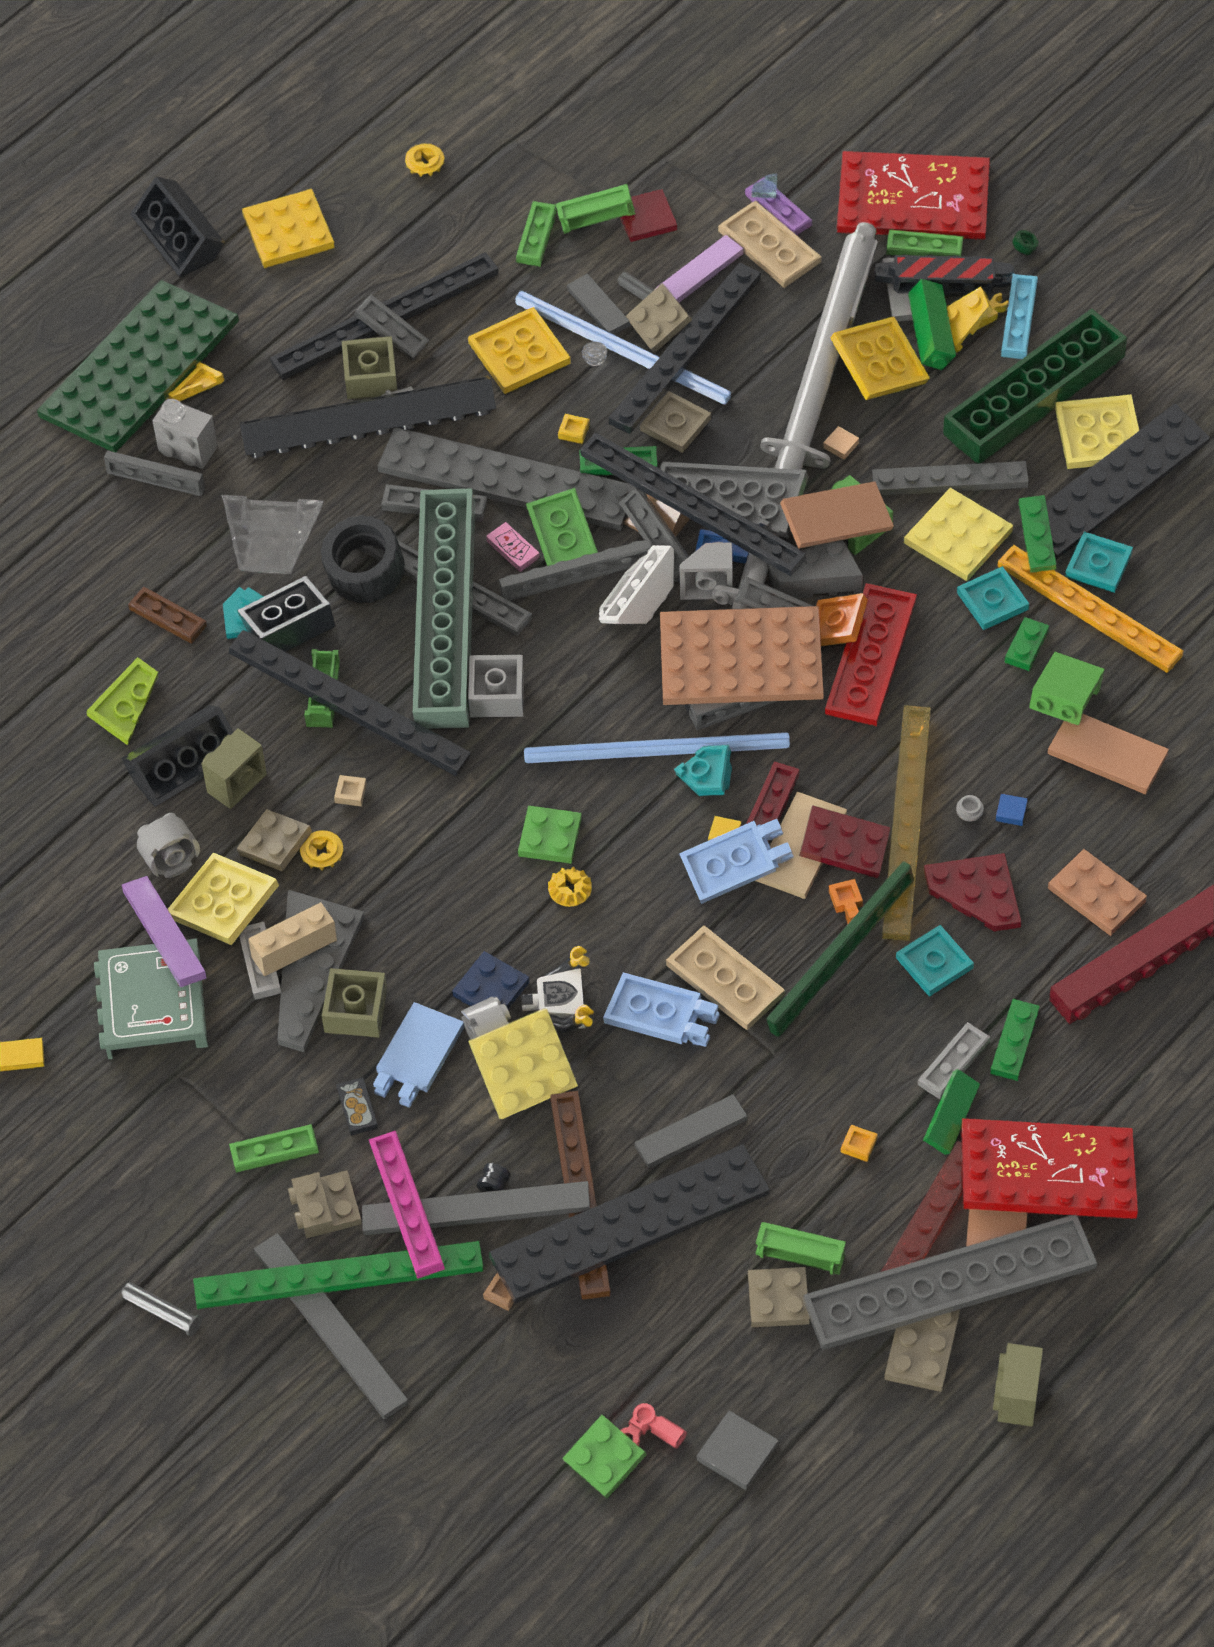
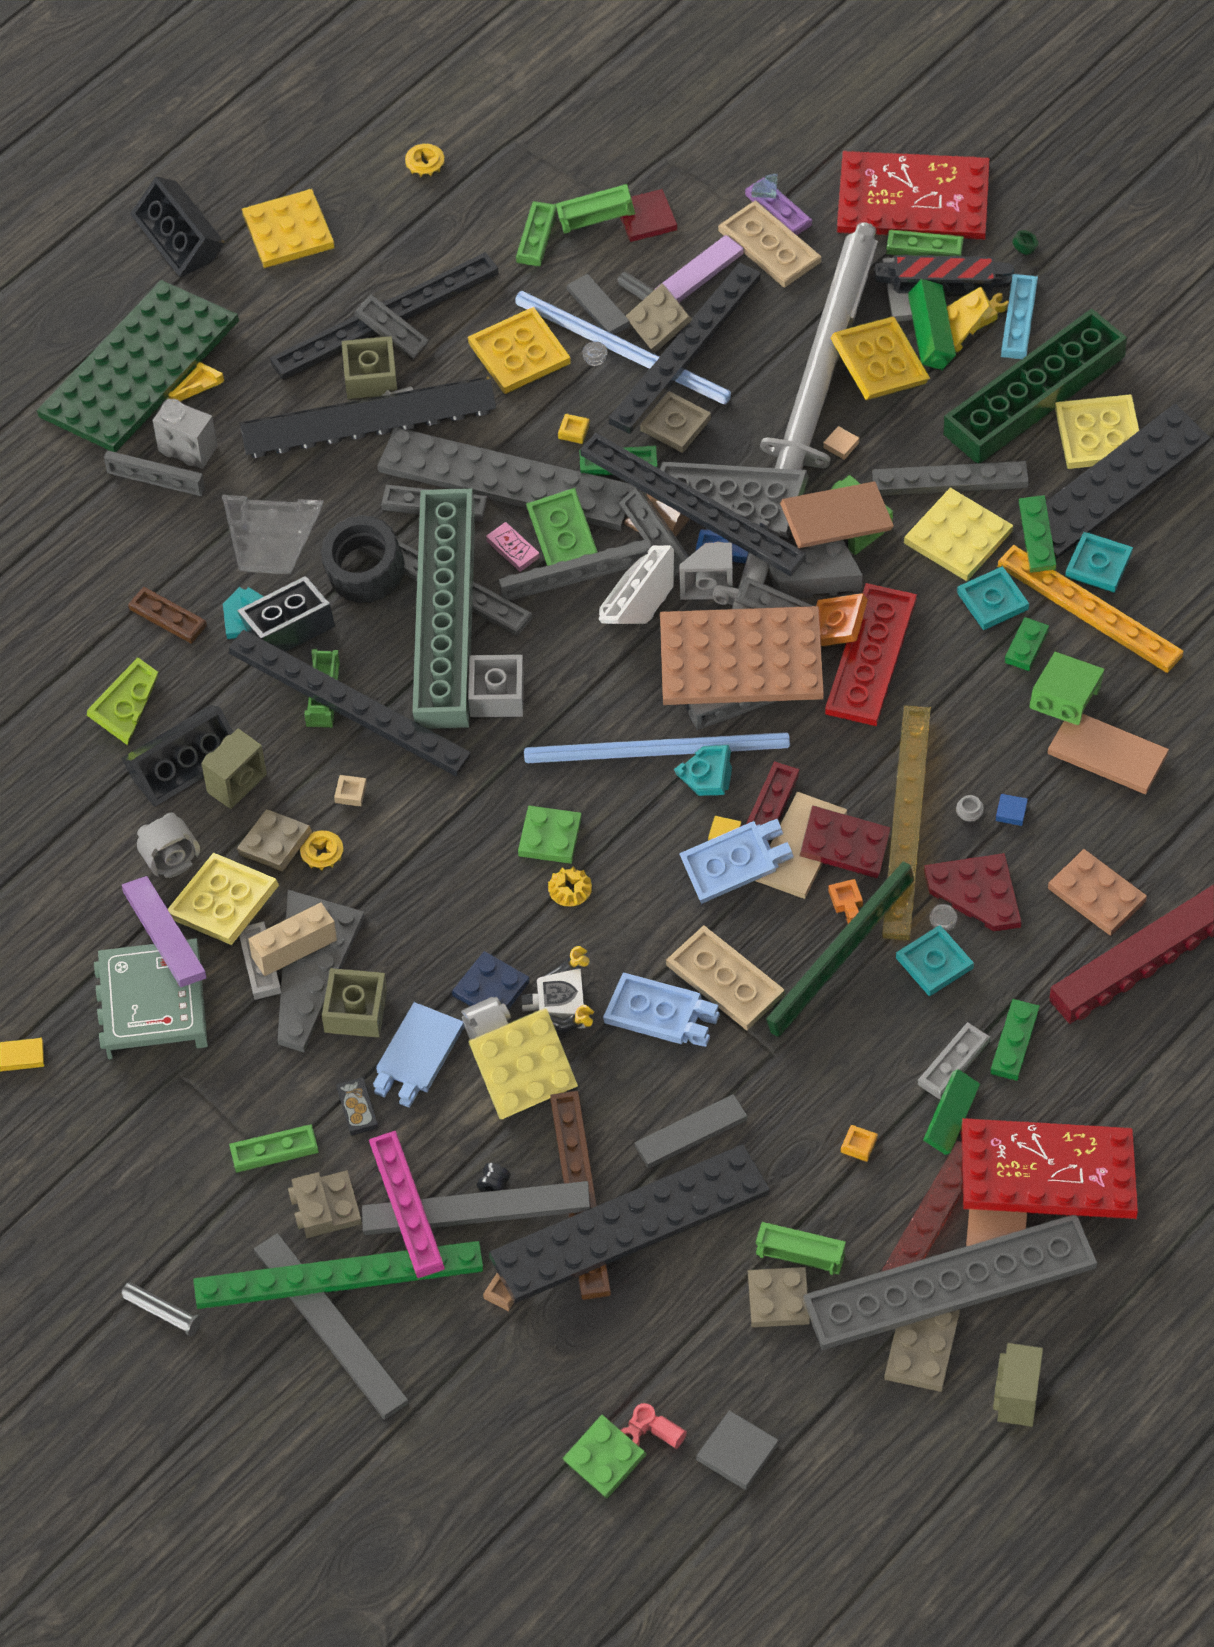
none -> clear plate [930,904,957,931]

